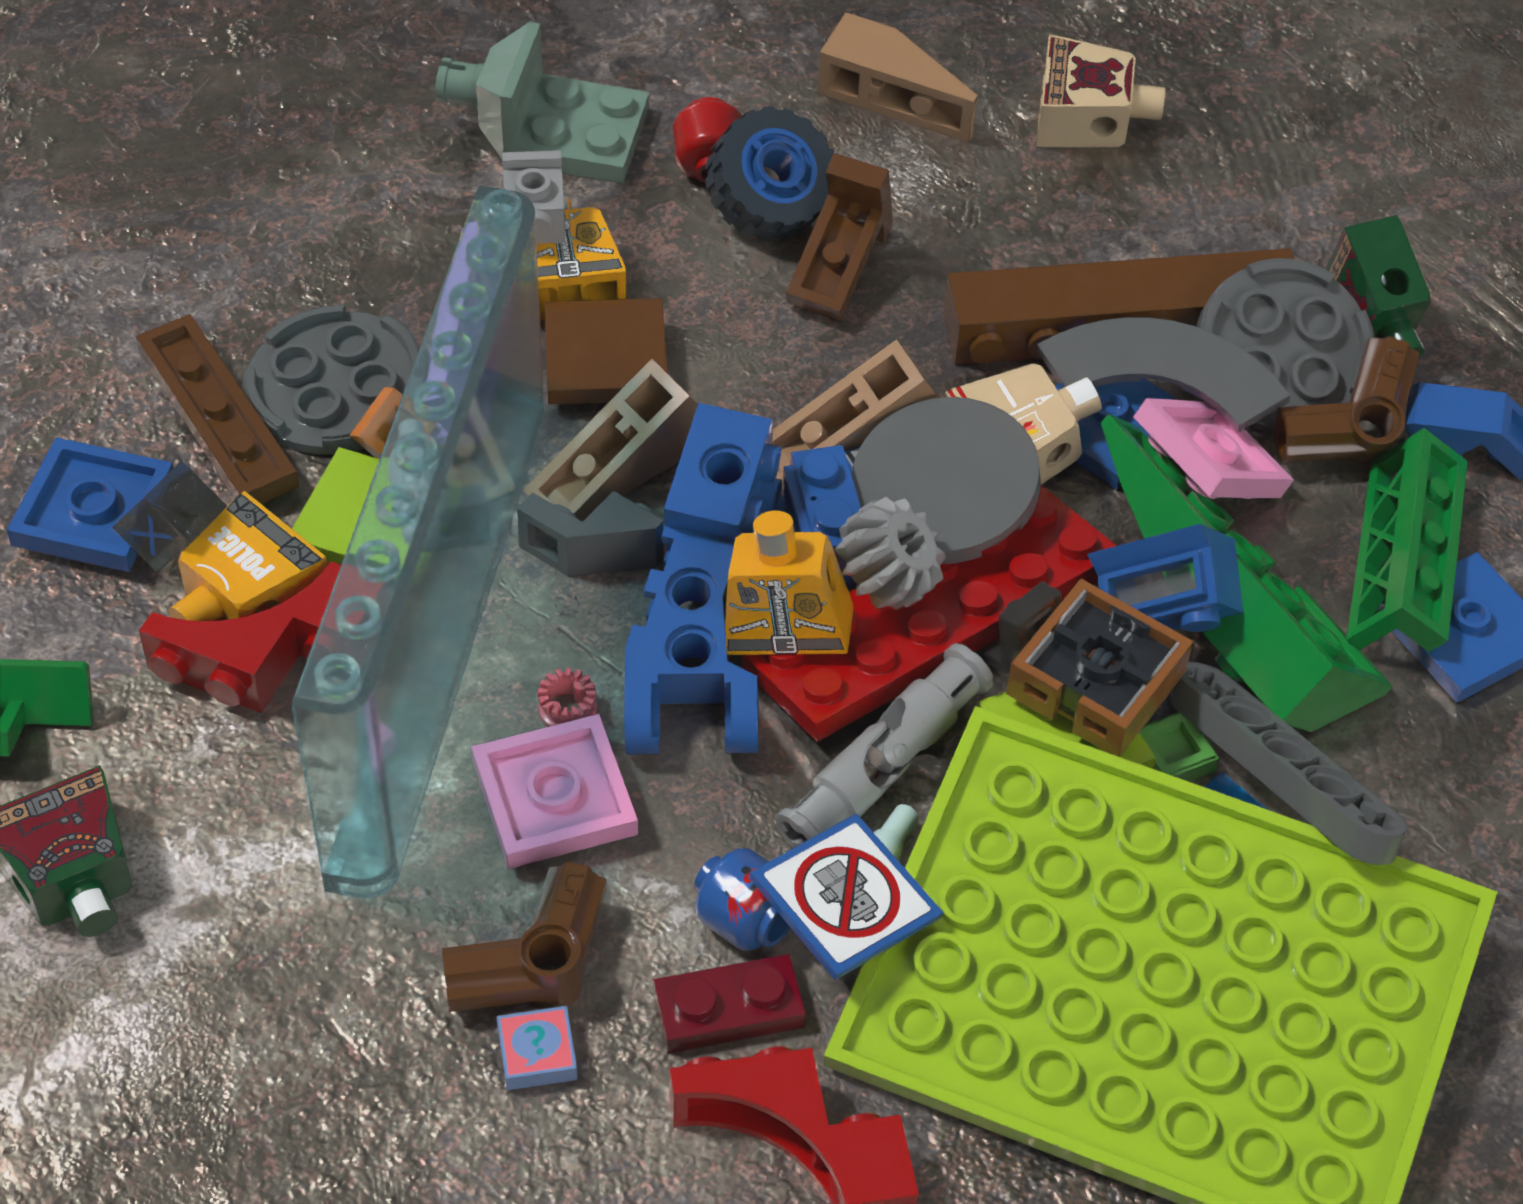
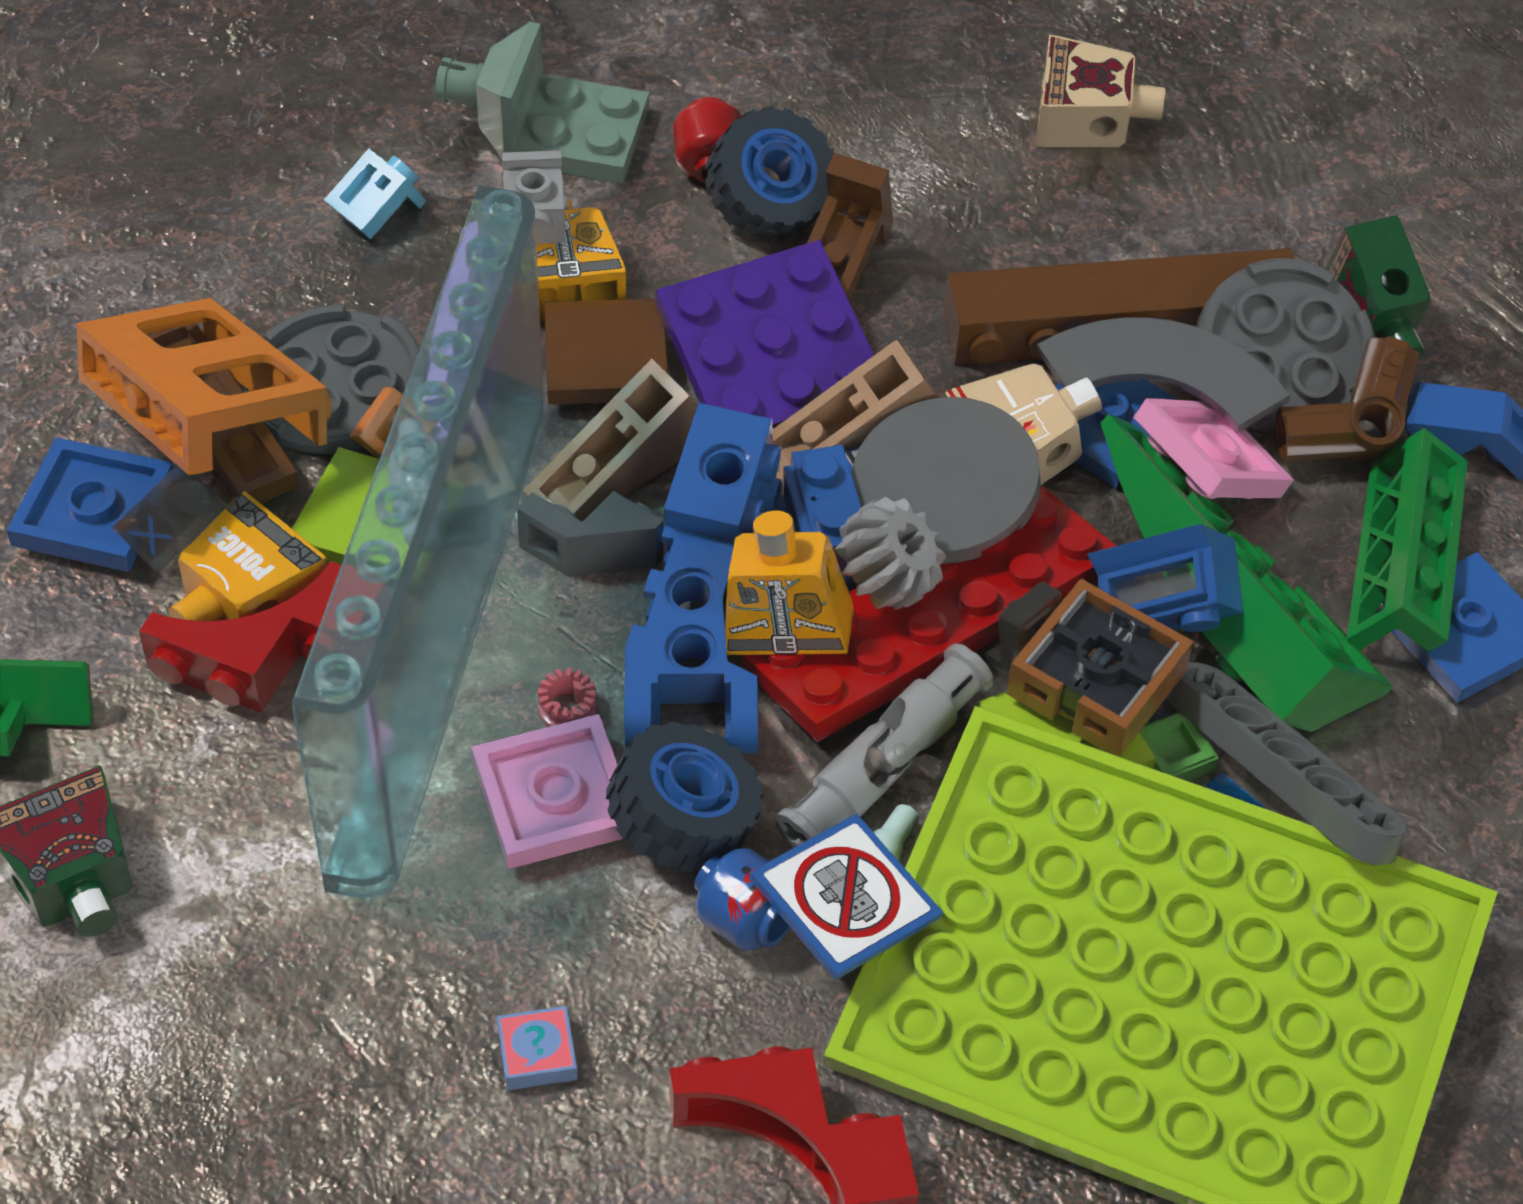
reddish brown piece [442,861,607,1012] -> none
dark red plate [653,954,806,1054] -> none
medium nougat slope [817,12,978,143] -> none
none -> orange window [76,298,332,476]
none -> medium azure bracket [324,149,427,240]
none -> black wheel [606,722,764,873]
none -> dark purple plate [655,240,874,430]

